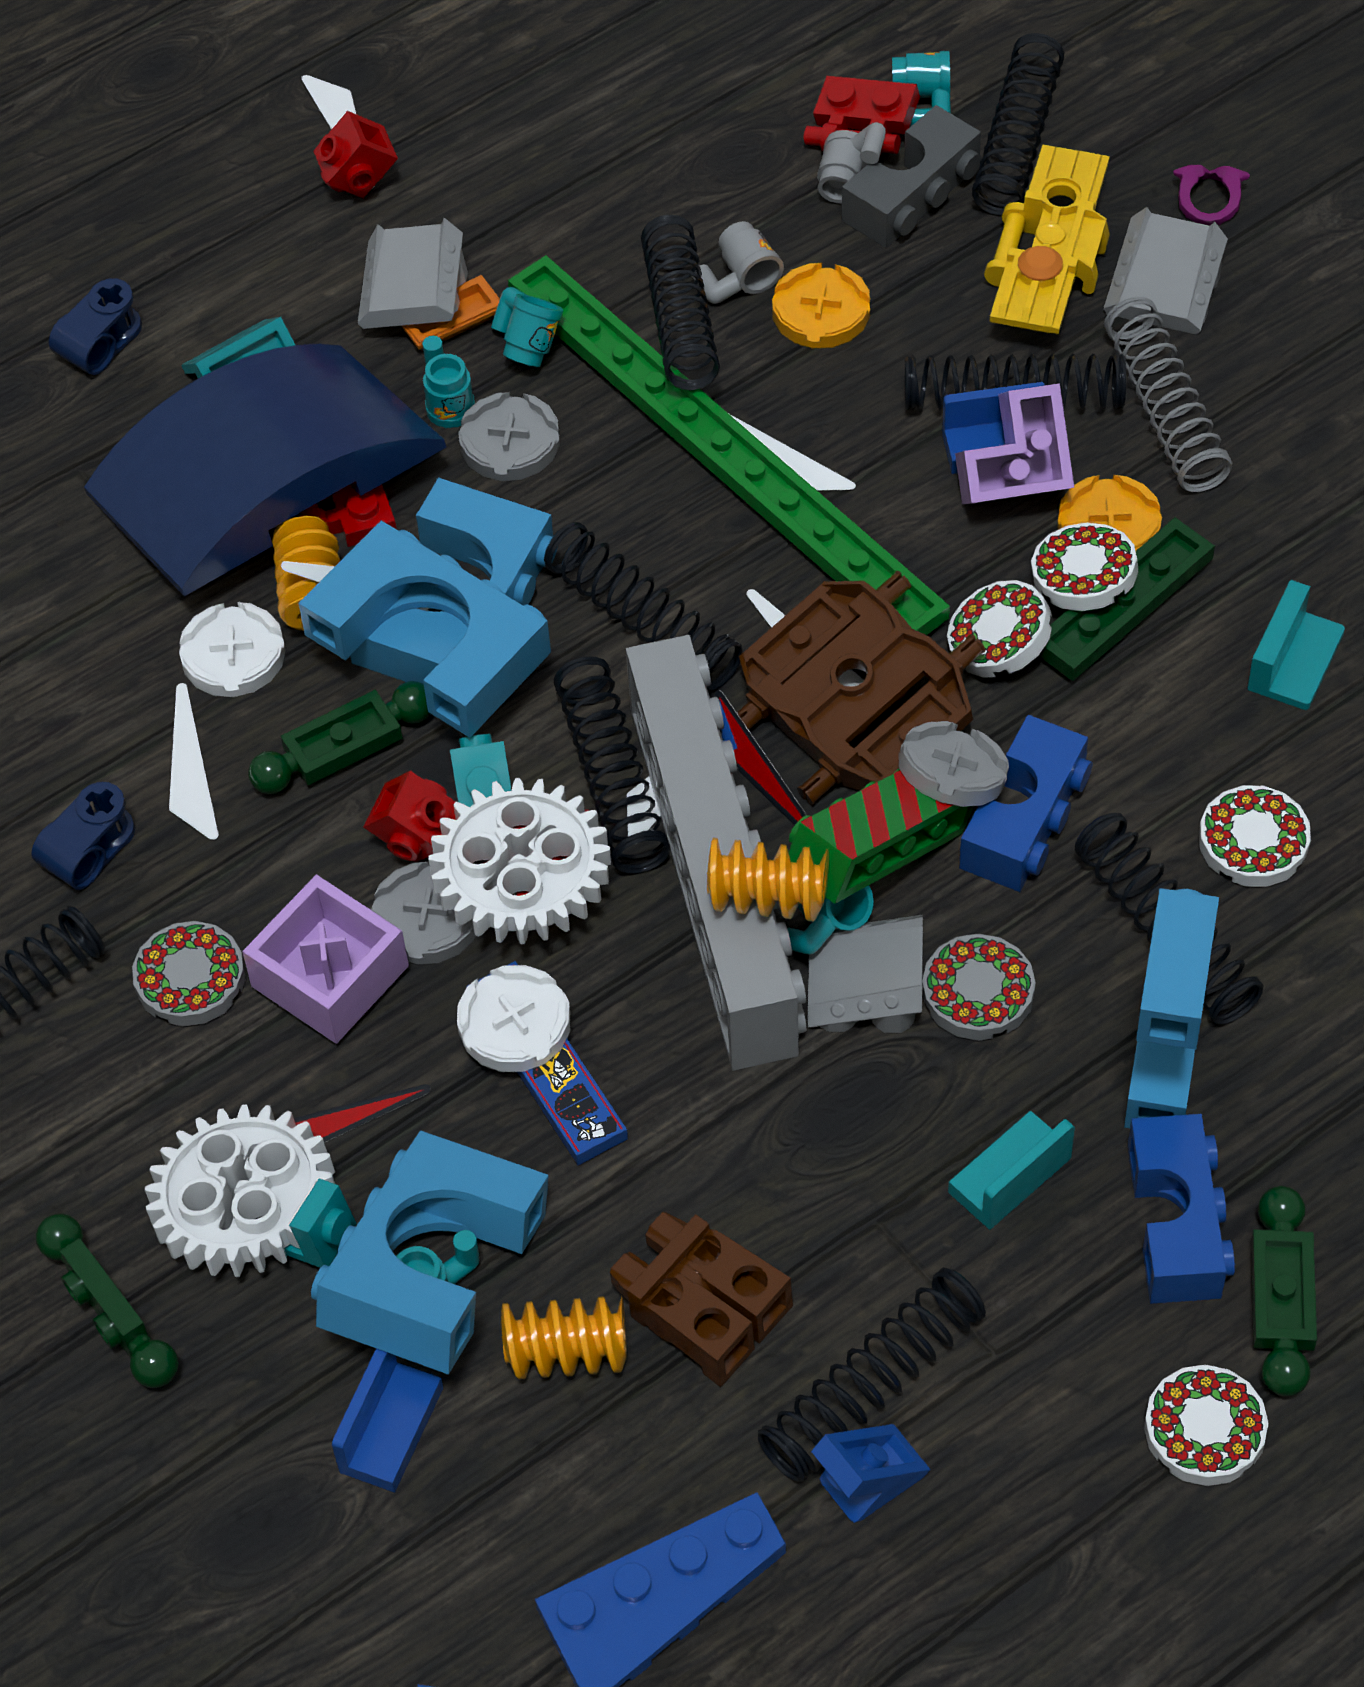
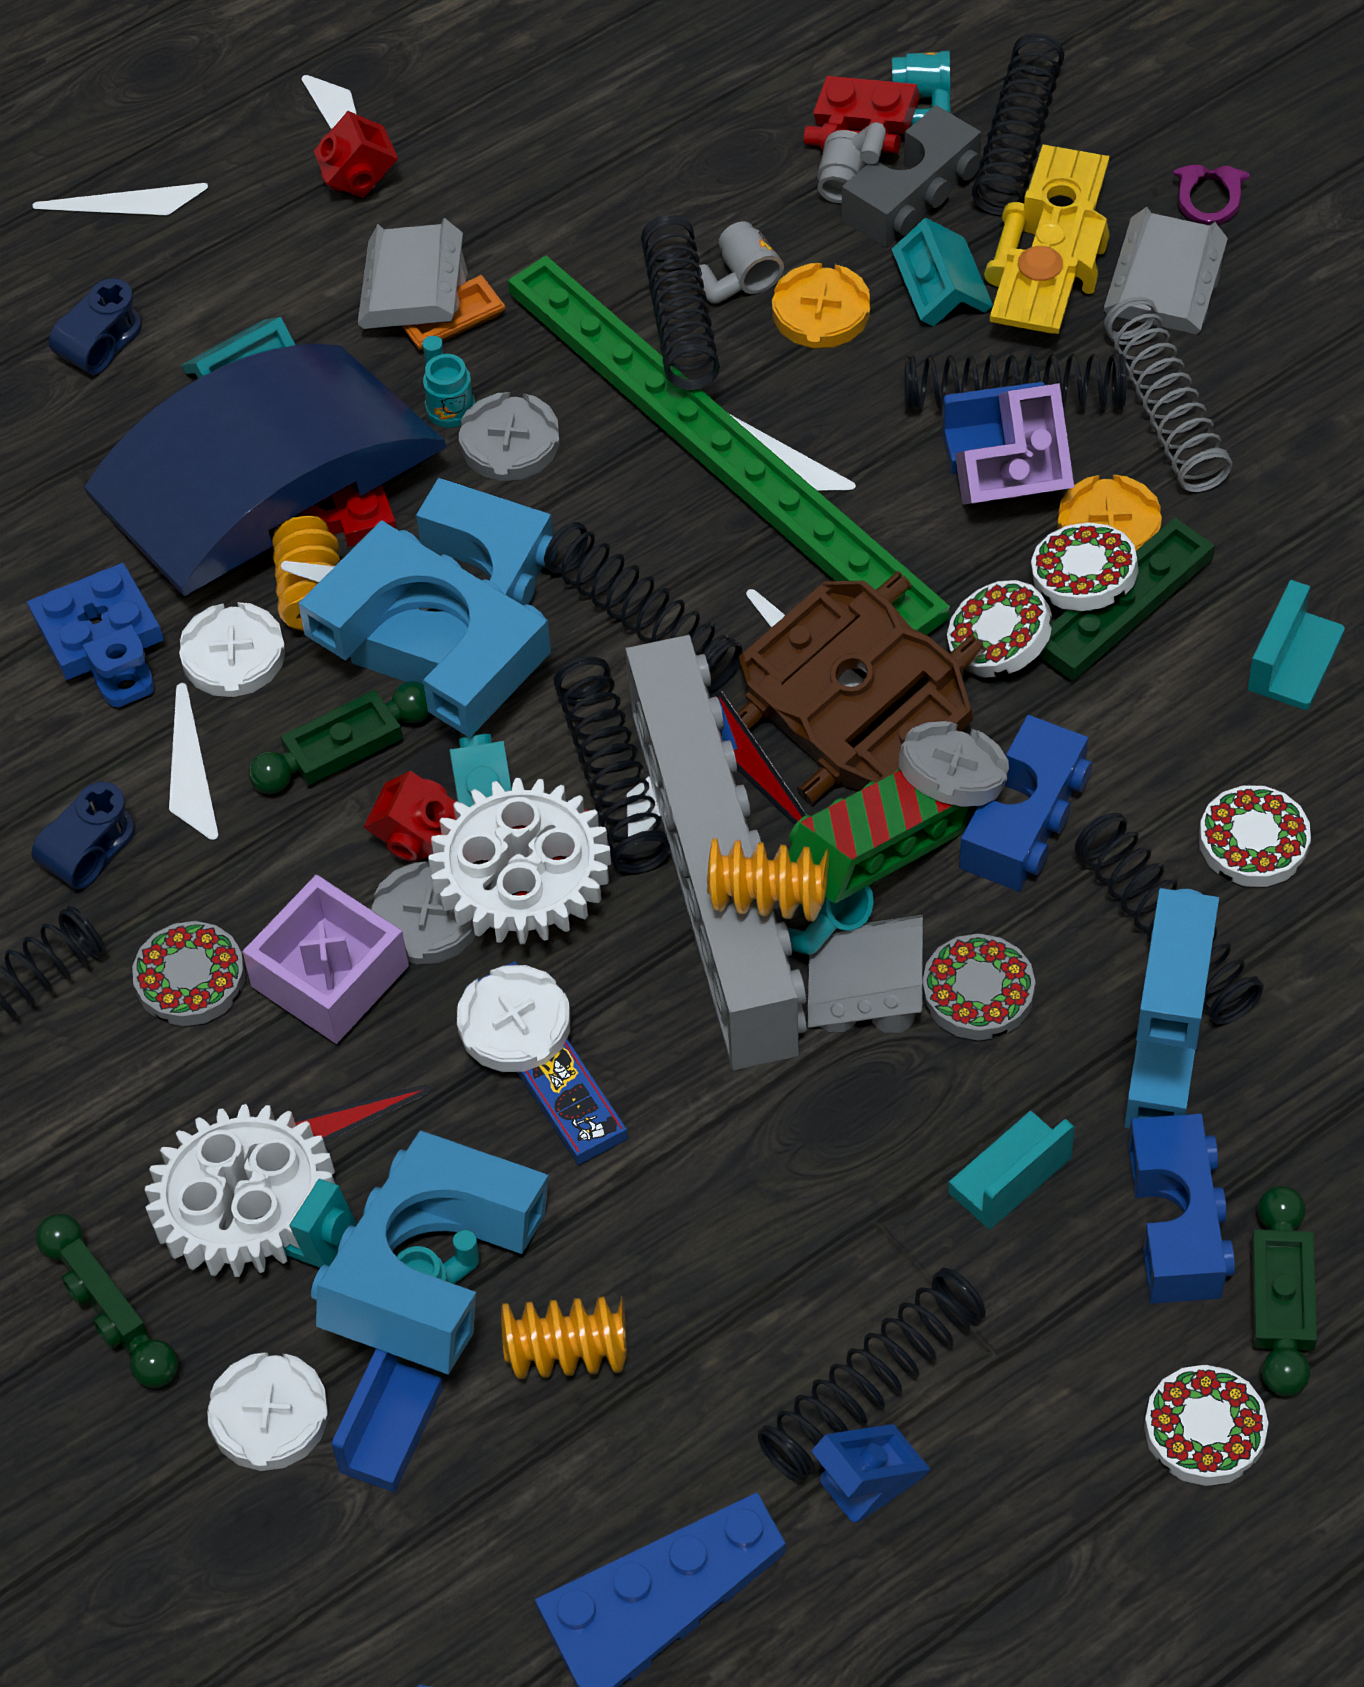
teal piece [491,287,563,367] -> none
reddish brown hips [610,1212,793,1387] -> none
none -> blue plate [27,562,164,707]
none -> white sticker [33,183,208,215]
none -> white tile [207,1352,329,1471]
none -> teal panel [892,218,993,326]

